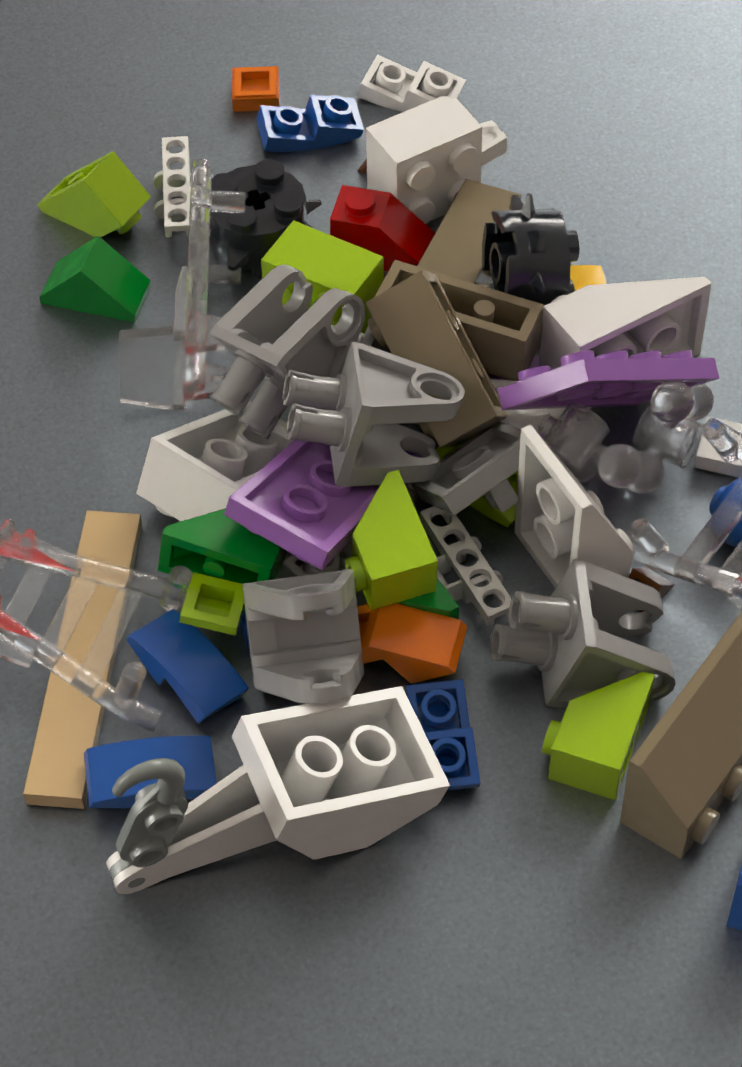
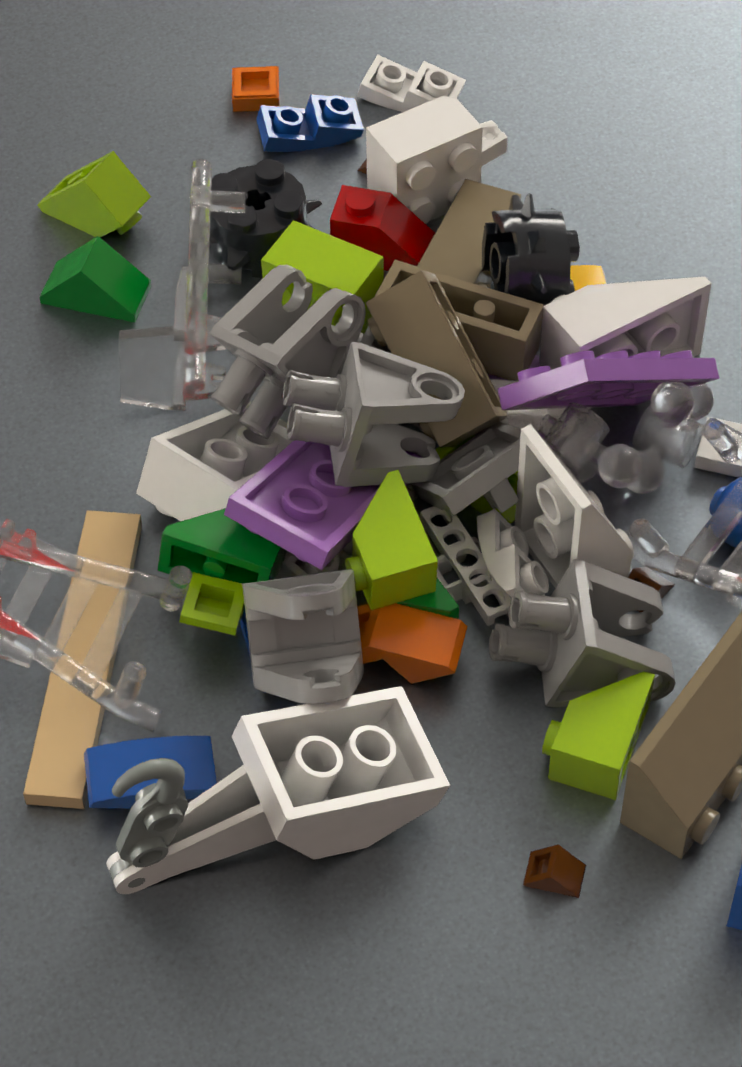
blue slope [126,609,249,724] -> none
white piece [153,136,213,237] -> none
blue slope [405,679,481,791] -> none
none -> white slope [477,509,549,597]
none -> reddish brown piece [523,844,586,898]

